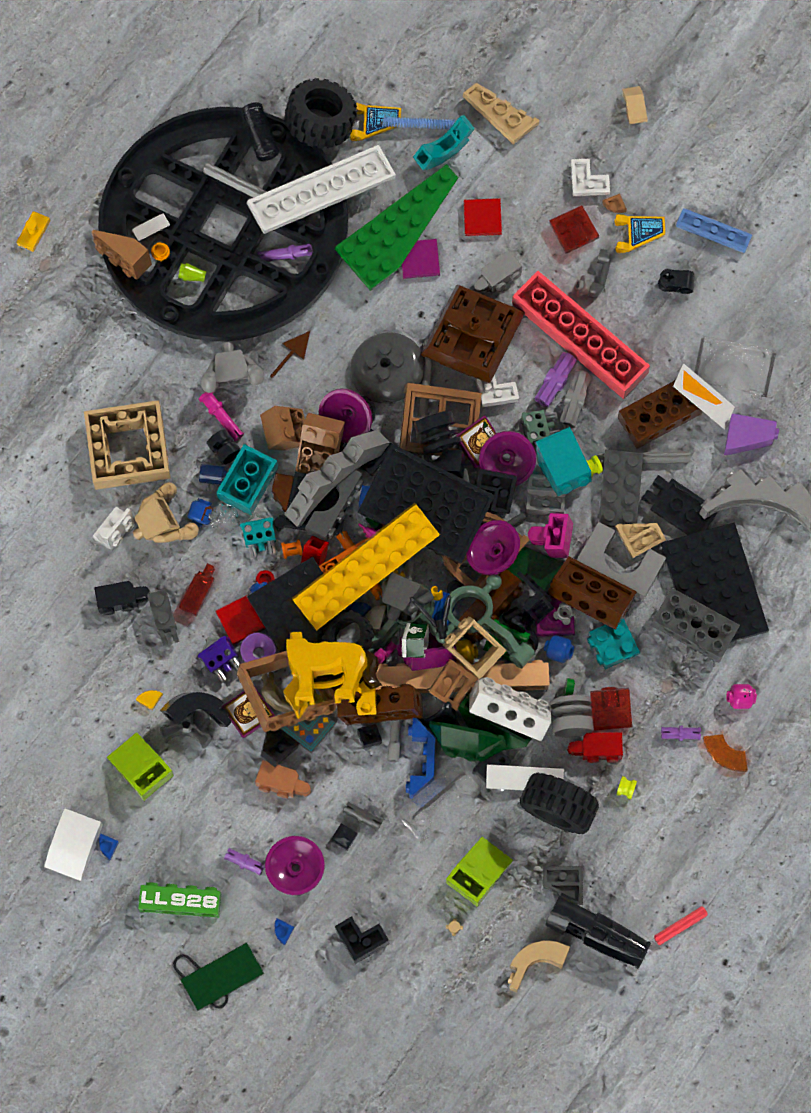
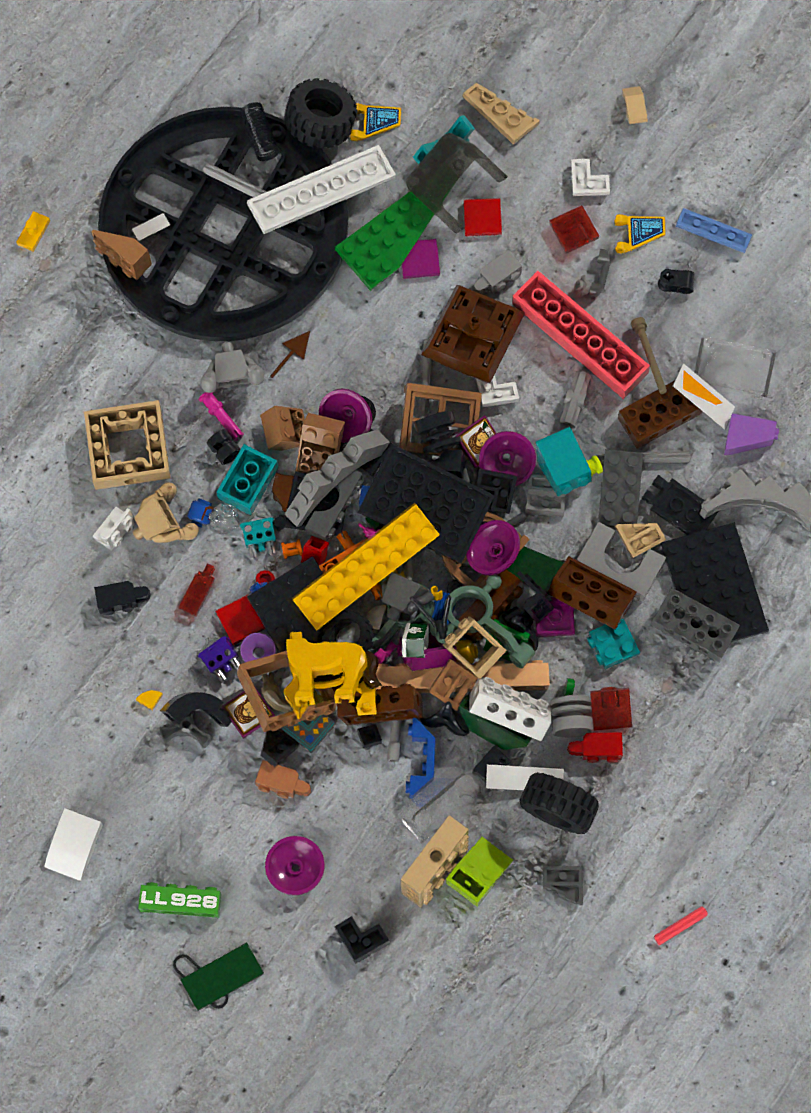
blue tile [99,834,119,860] -> none
lime slope [107,732,174,801] -> none
dark grey hinge [147,589,179,646] -> none
light orange plate [151,242,170,261] -> none
lime cone [178,263,206,282] -> none
dark blue brick [199,464,228,485] -> none
medium lavender pin [224,848,265,876] -> none
medium lavender pin [257,244,312,262] -> none
blue tile [274,918,294,945] -> none
black tile [331,823,358,851] -> none
dark grey pin [343,801,383,831] -> none
blue tile [345,602,372,616] -> none
dark grey brick [350,332,424,403] -> none
light blue piece [382,116,455,130] -> none
dark green wedge [429,721,507,762] -> none
tan piece [446,919,463,936] -> none
tan arch [508,941,570,993] -> none
sand green piece [515,410,561,446] -> none
dark pink brick [528,513,573,558] -> none
medium lavender piece [535,352,577,407] -> none
blue head [544,635,574,663] -> none
black piece [545,893,651,969] -> none
light grey plate [553,602,576,625] -> none
medium nougat tile [602,194,627,213] -> none
neon yellow wheel [616,776,637,799] -> none
medium lavender pin [661,726,701,741] -> none
clear orange tile [703,734,748,772] -> none
dark pink head [726,684,757,709] -> none
none -> tan brick [401,815,469,908]
none -> clear smoke windscreen [406,133,508,233]
none -> dark tan piece [631,317,667,394]

